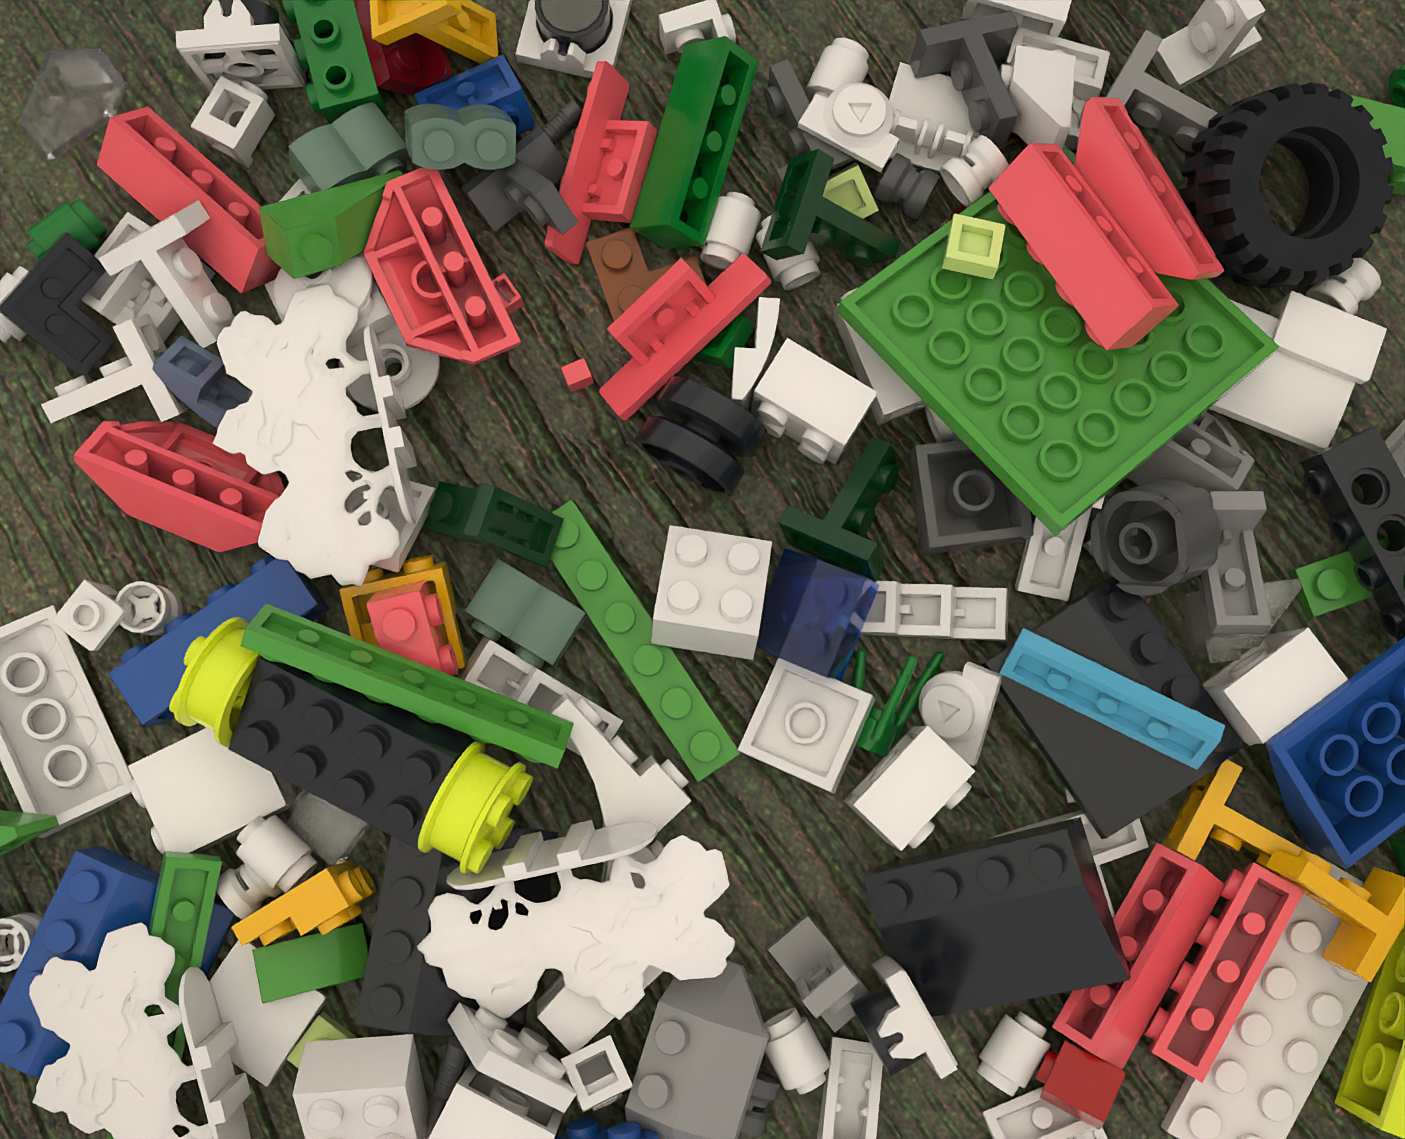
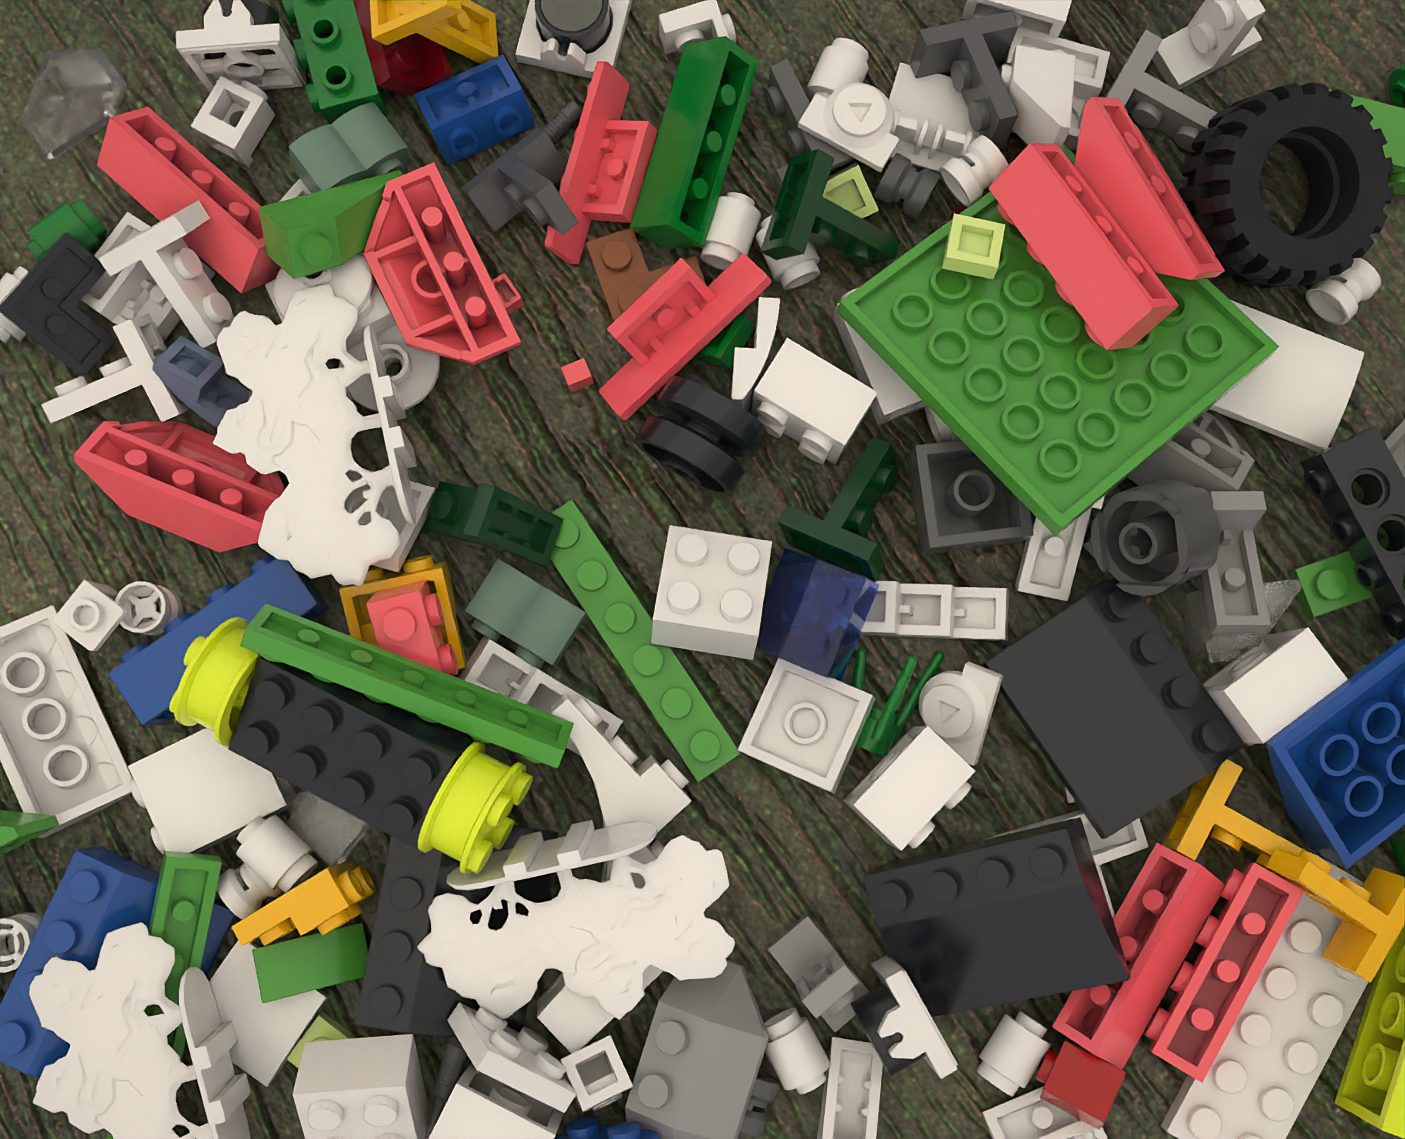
sand green brick [405,104,516,170] -> none
medium azure plate [1000,628,1225,770] -> none
white panel [1269,291,1387,384] -> none

